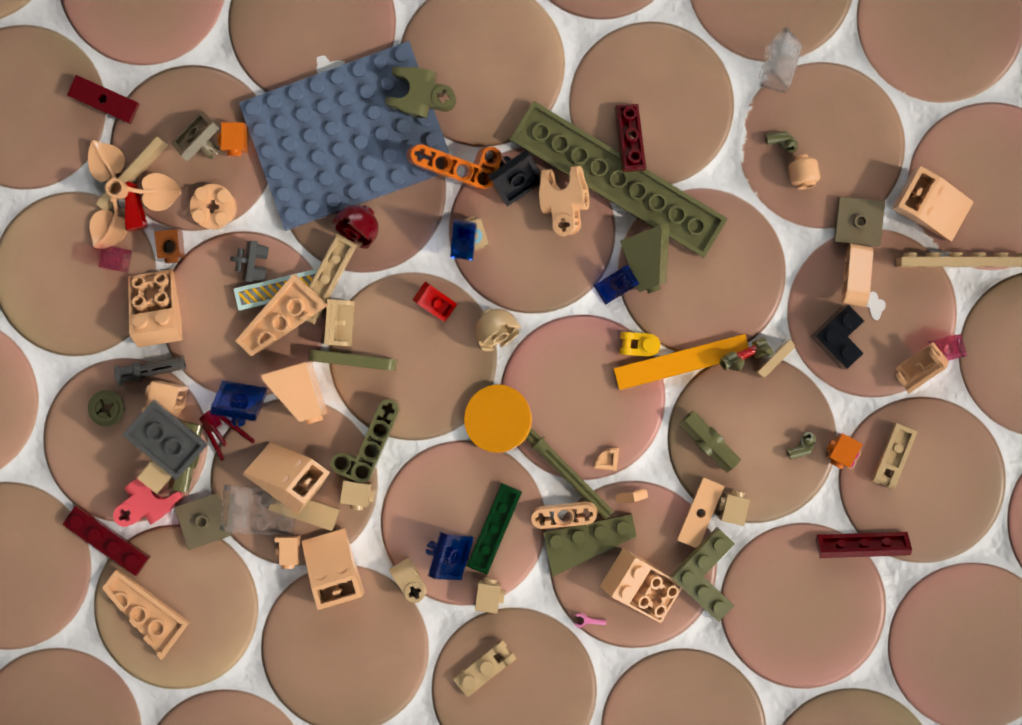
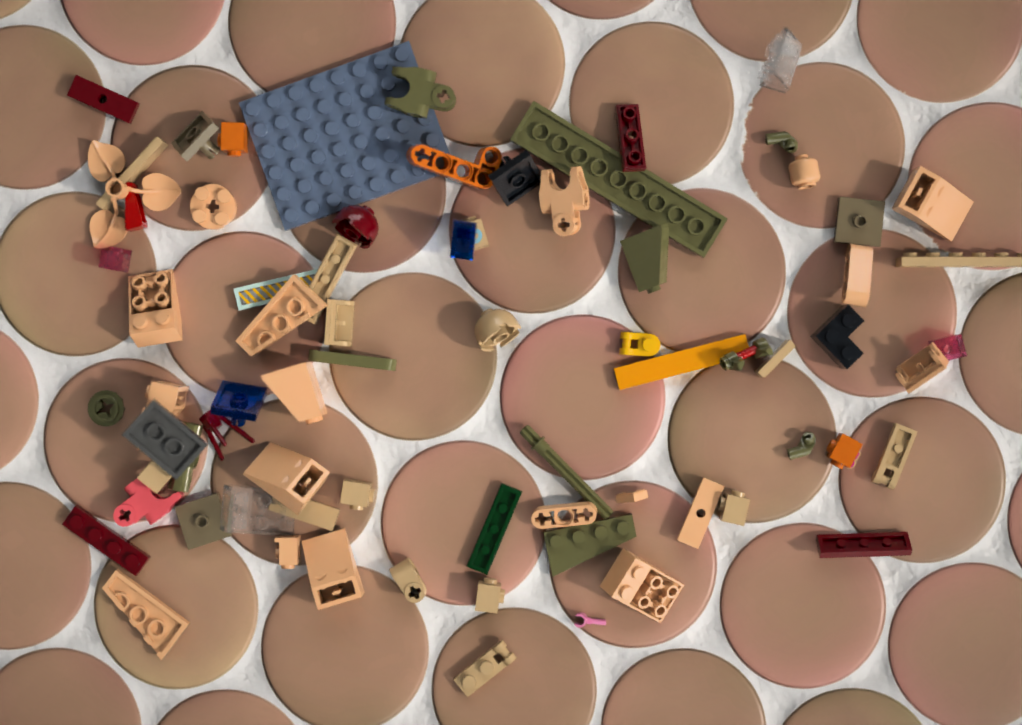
dark grey pin [114,356,186,386] -> none
dark orange brick [154,229,185,264] -> none
dark grey hips [230,241,269,282] -> none
white sticker [316,55,345,74] -> none
olive beam [330,398,400,483] -> none
red slope [412,281,458,322] -> none
clear blue tile [426,532,474,580] -> none
light orange tile [464,385,532,453] -> none
clear blue slope [594,264,640,305] -> none
light nougat tile [594,448,619,471] -> none
olive plate [670,527,735,622] -> none
olive piece [679,411,741,473] -> none
white sticker [866,292,886,320] -> none

